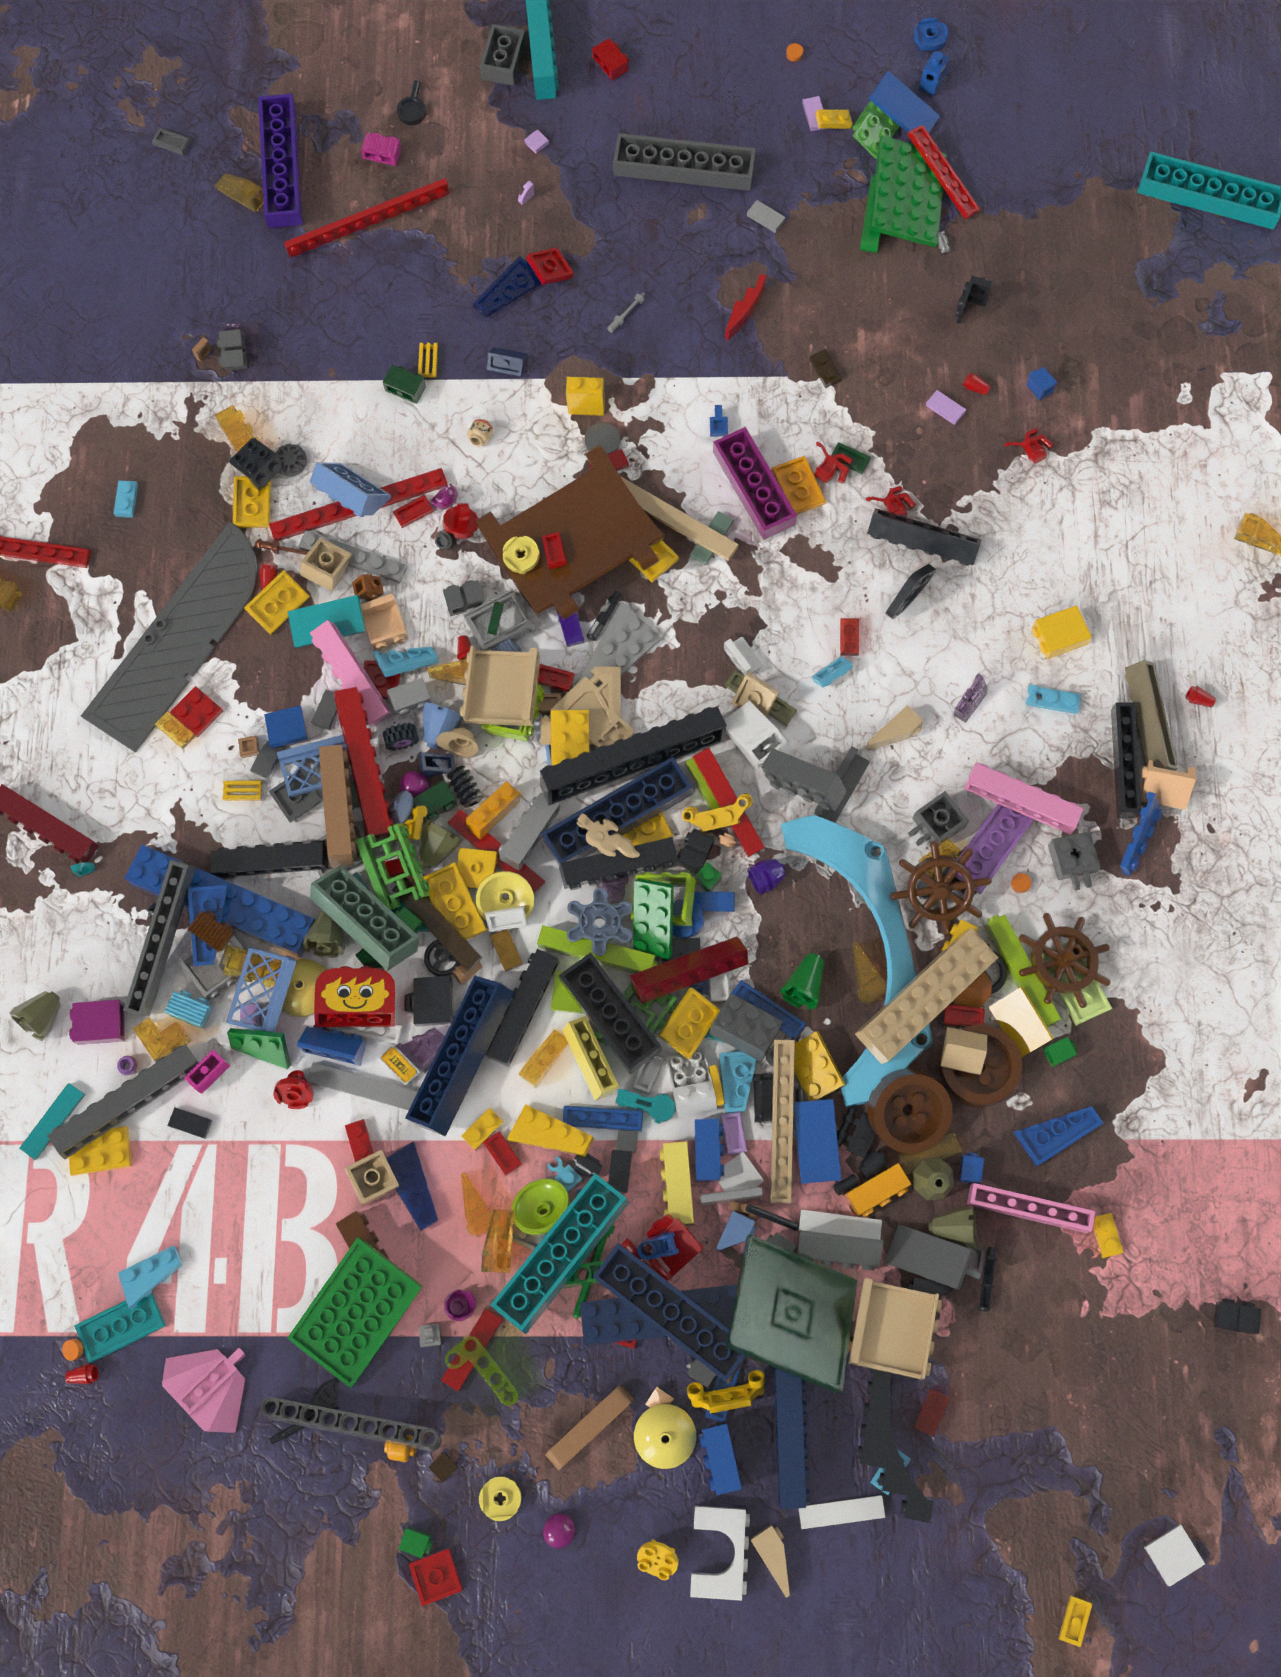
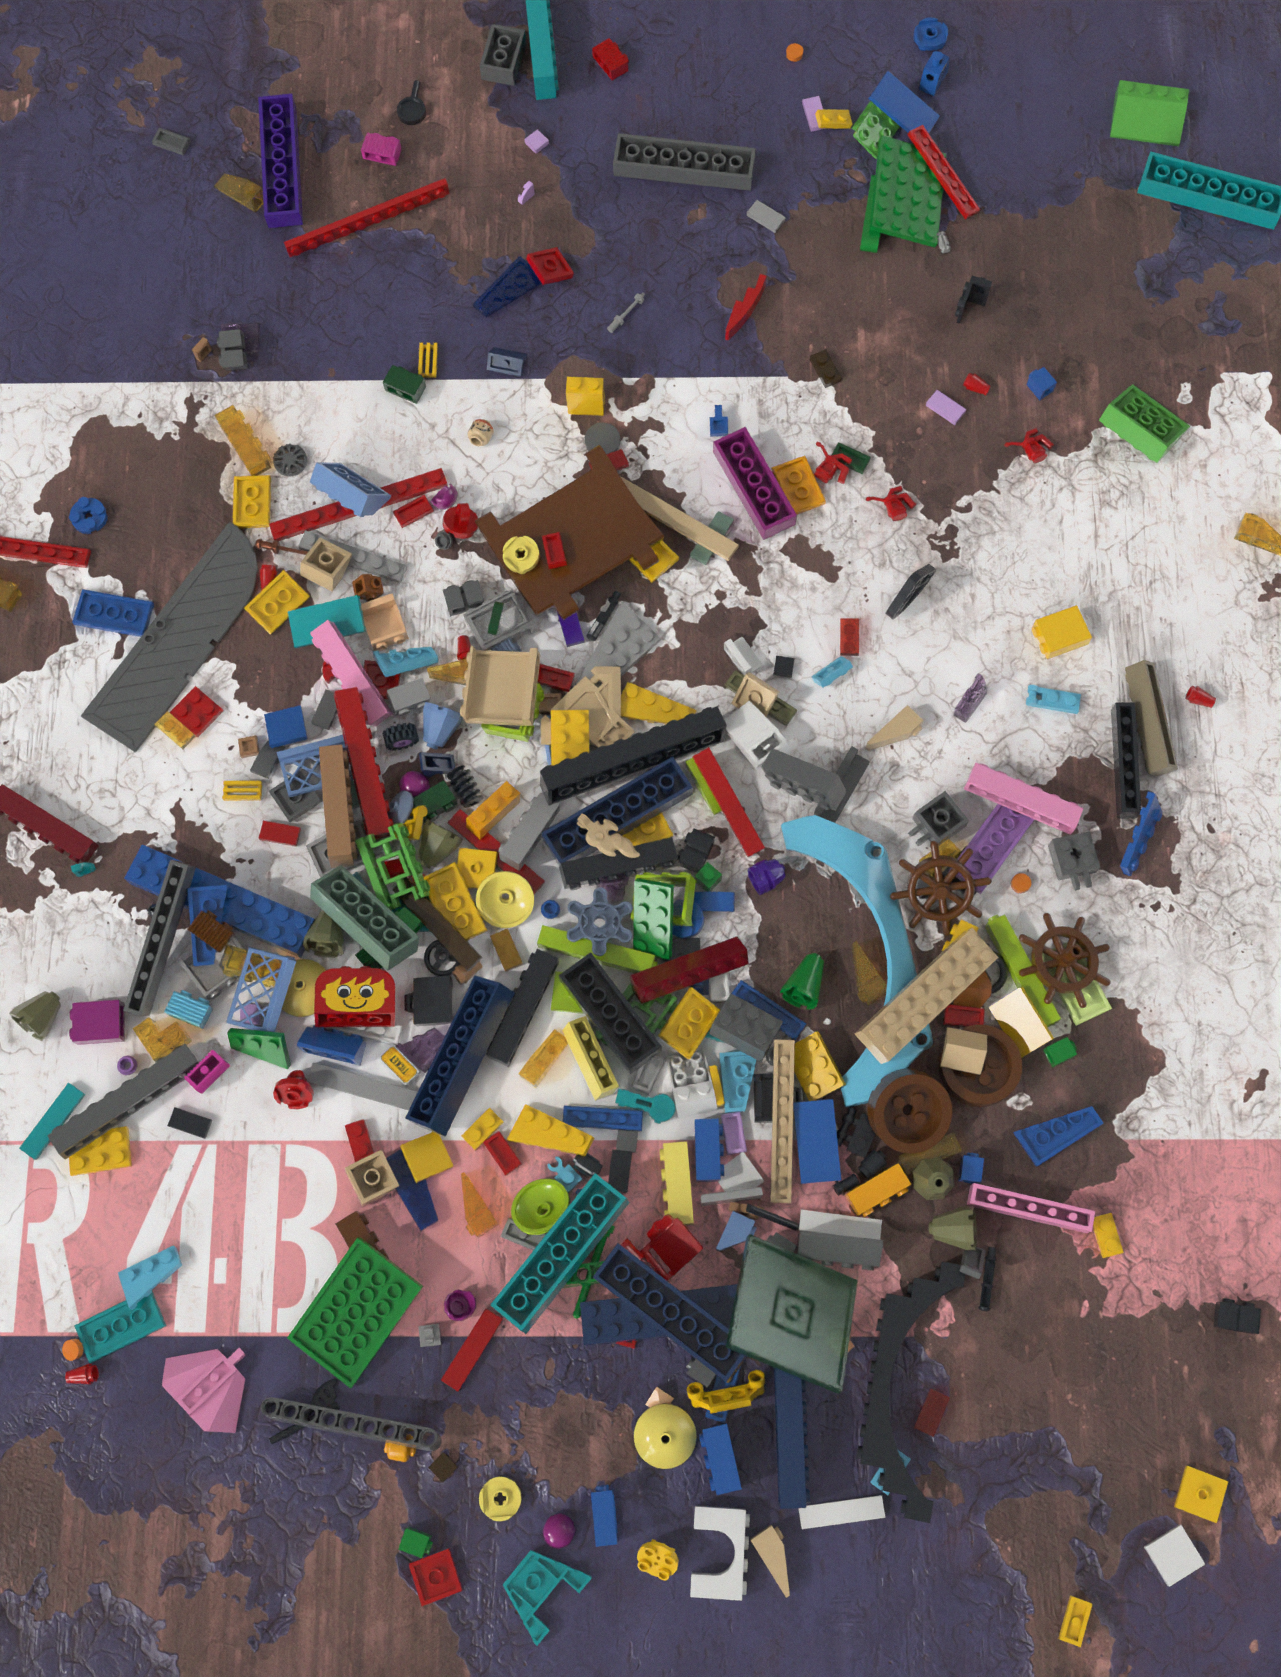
medium azure plate [113,481,138,518] -> none
black brick [211,840,328,878] -> none
black bracket [229,438,284,491] -> none
tan piece [436,728,479,758] -> none
clear neon green beam [445,1335,518,1406] -> none
clear yellow slope [481,1209,514,1273] -> none
white tile [485,905,527,932] -> none
medium nougat beam [545,1384,635,1471] -> none
blue piece [637,1231,679,1260] -> none
yellow plate [682,793,754,832] -> none
light nougat plate [718,833,737,848] -> none
tan panel [849,1278,942,1380] -> none
black brick [867,508,982,566] -> none
dark grey tile [884,1224,974,1290] -> none
light nougat panel [1140,760,1196,810] -> none
none -> blue plate [69,497,108,534]
none -> blue tile [72,589,154,637]
none -> red tile [259,820,301,847]
none -> red tile [322,661,335,684]
none -> yellow tile [400,1132,453,1183]
none -> teal wing [503,1550,592,1646]
none -> blue plate [541,900,560,919]
none -> blue window [591,1485,619,1547]
none -> yellow wing [621,682,696,725]
none -> black tile [773,656,795,678]
none -> bright green slope [1099,384,1190,463]
none -> bright green slope [1110,80,1189,146]
none -> yellow plate [1174,1466,1228,1523]

